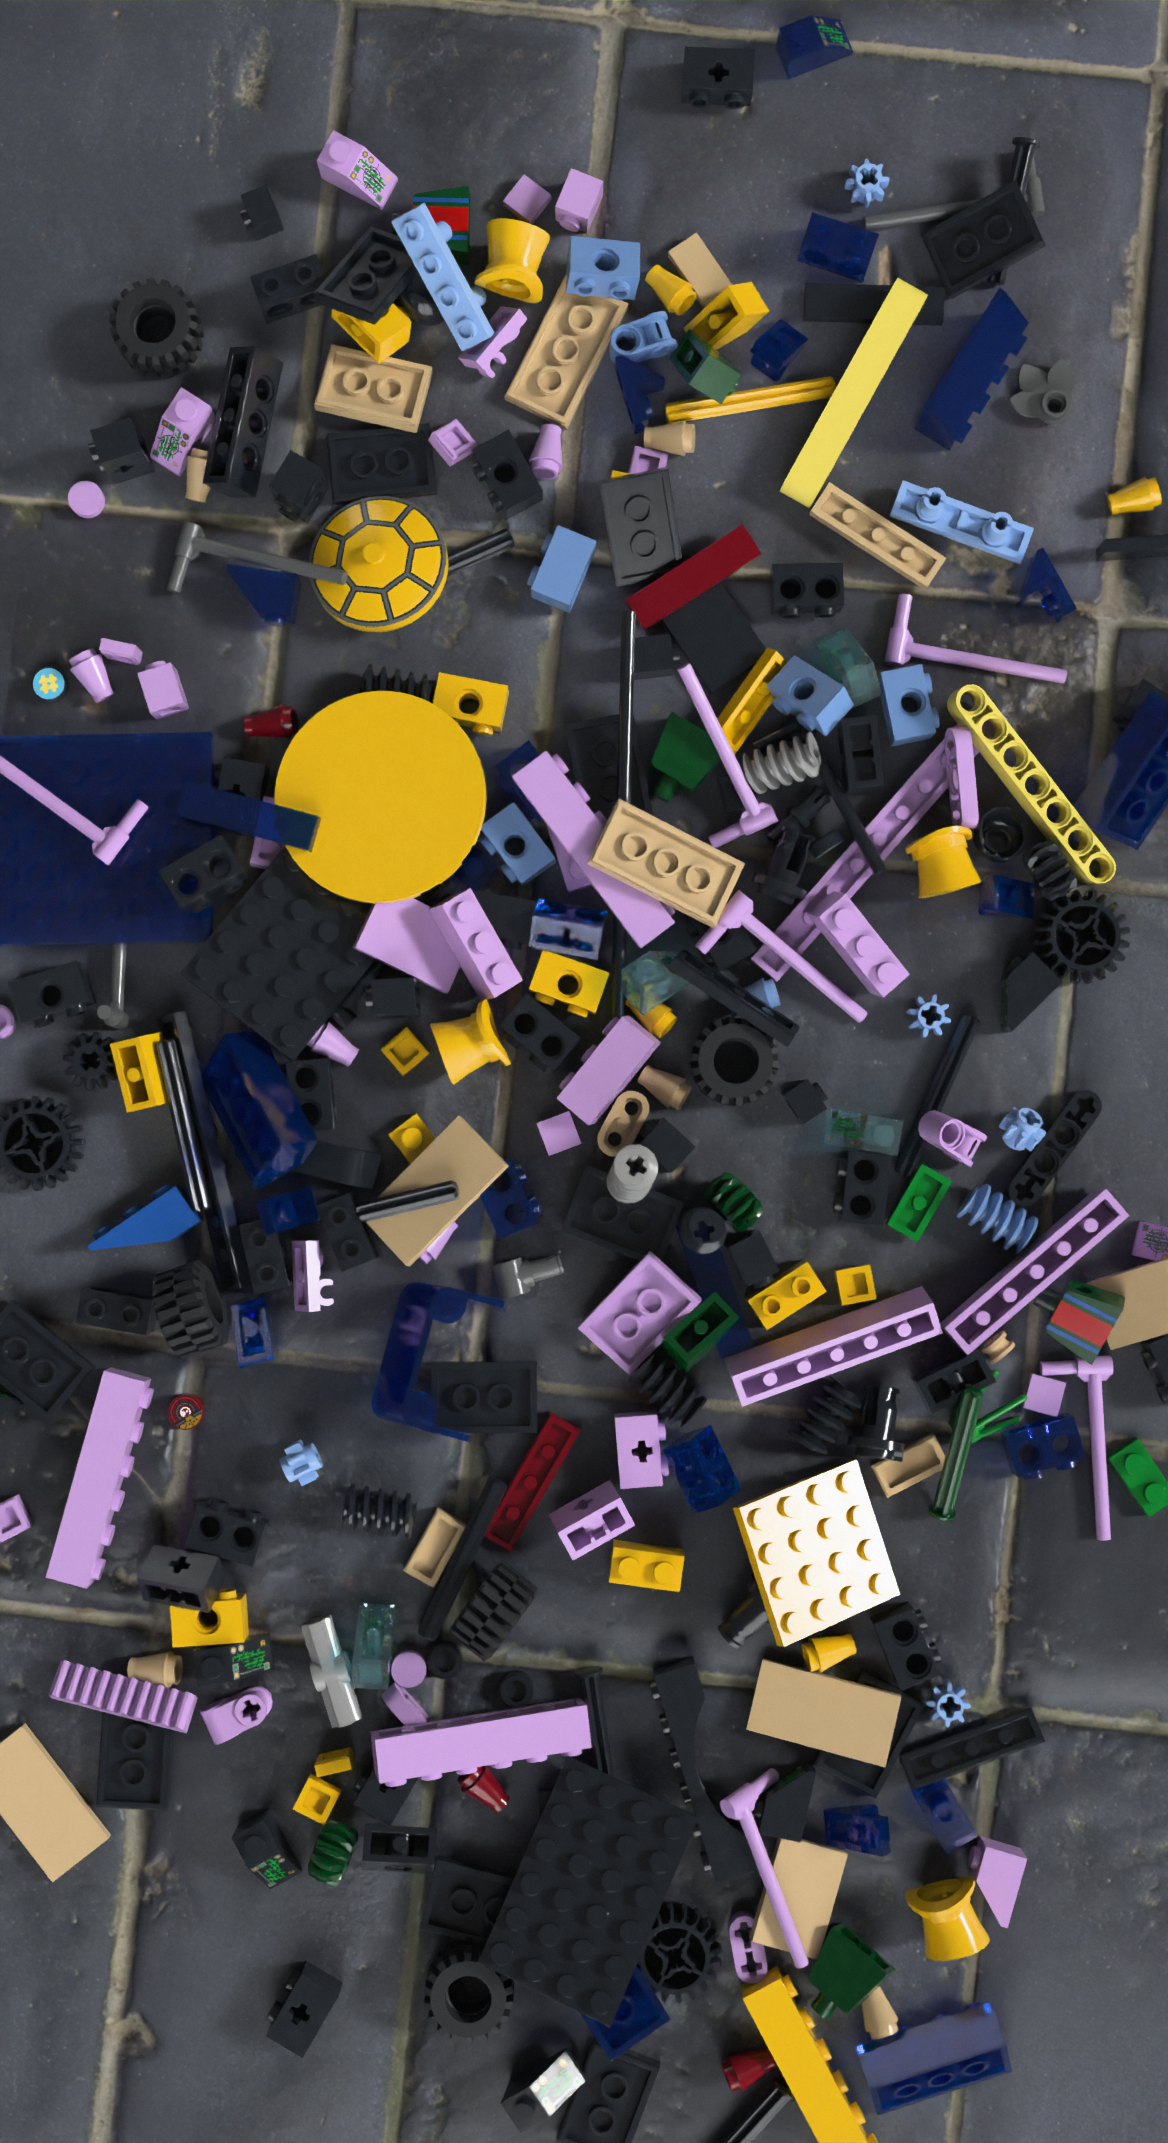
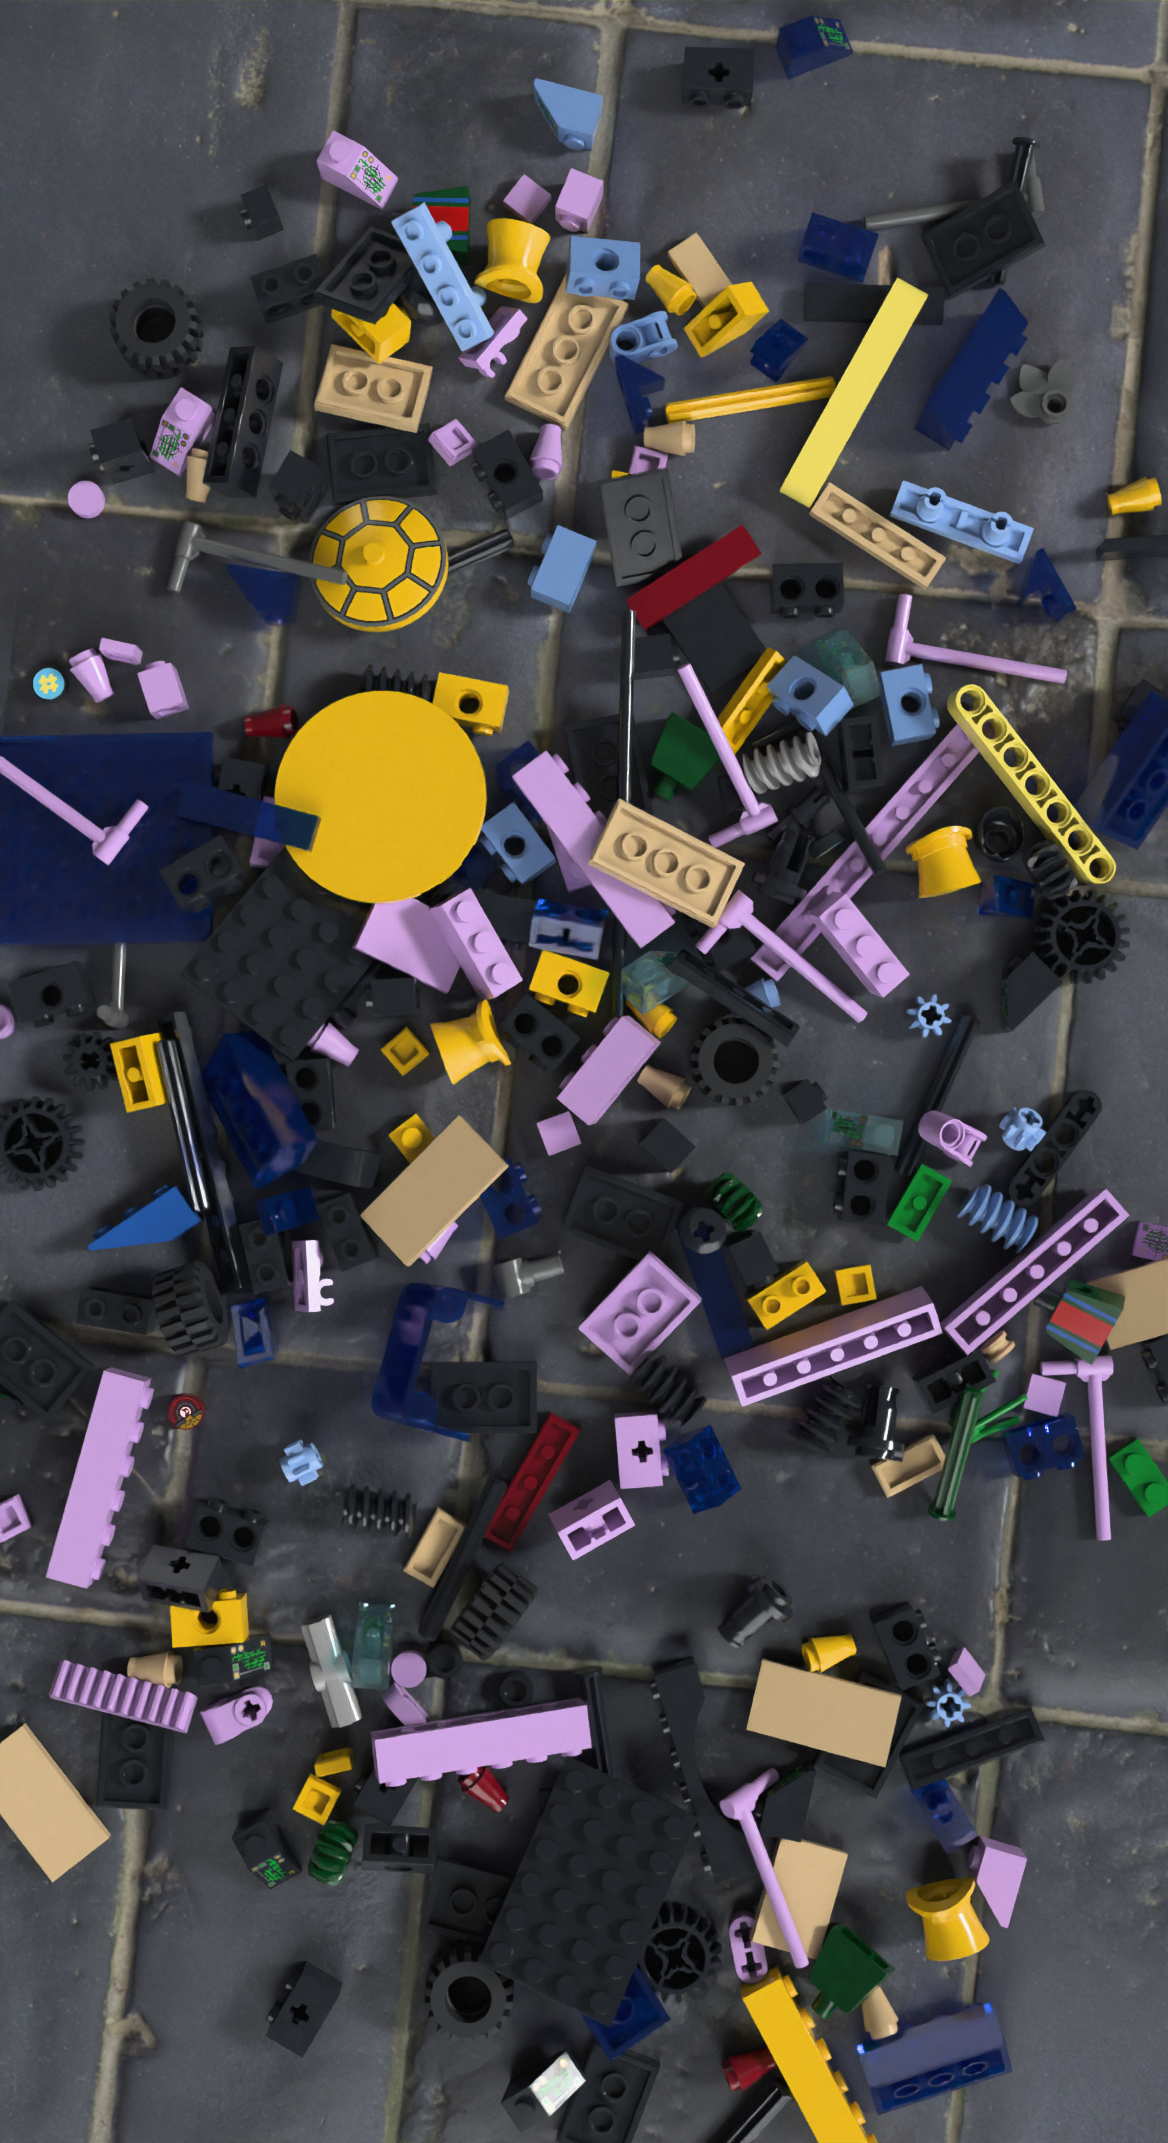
black axle [356,1180,459,1222] -> none
tan plate [597,1091,649,1157] -> none
light grey piece [606,1145,658,1203] -> none
yellow brick [609,1539,685,1592] -> none
dark green slope [661,1292,739,1374] -> none
dark green slope [669,329,741,404] -> none
plate [733,1459,900,1647] -> none
clear blue slope [823,1804,891,1857] -> none
light blue gear [844,159,889,208] -> none
lavender beam [945,726,979,829] -> none
none -> medium blue slope [533,78,603,151]
none -> lavender tile [948,1647,985,1697]

